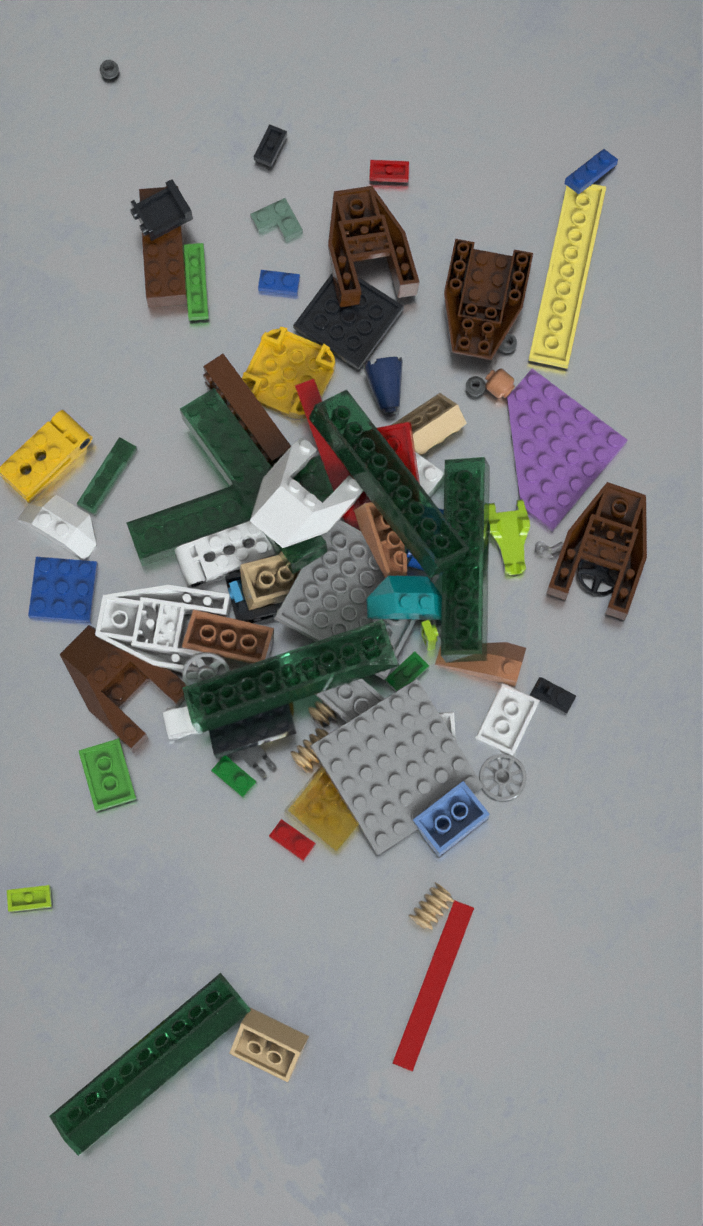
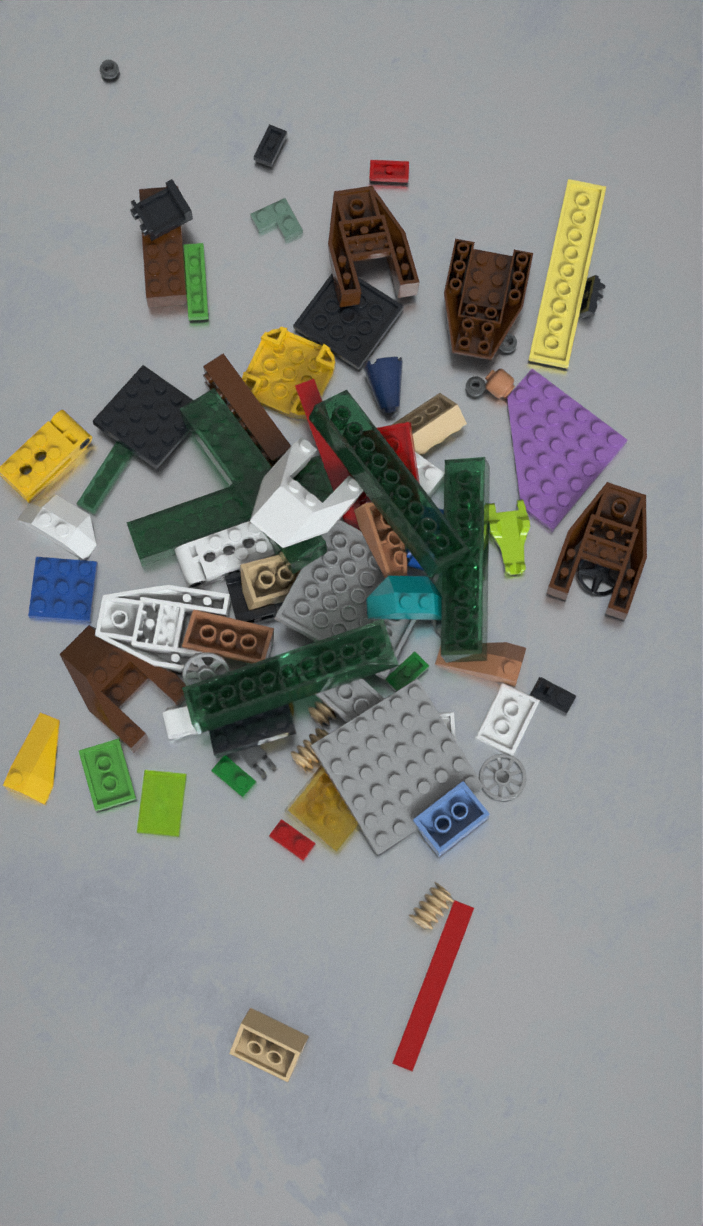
lime plate [7,885,52,912] -> none
clear green brick [49,973,251,1156] -> none
dark azure plate [228,579,245,603] -> none
blue plate [258,270,300,296] -> none
lime plate [420,620,439,652] -> none
clear arm [535,541,563,559] -> none
blue plate [564,149,618,194] -> none
none -> yellow wedge [3,712,60,805]
none -> black plate [93,365,207,469]
none -> clear neon green tile [137,770,187,837]
none -> black plate [579,275,606,319]

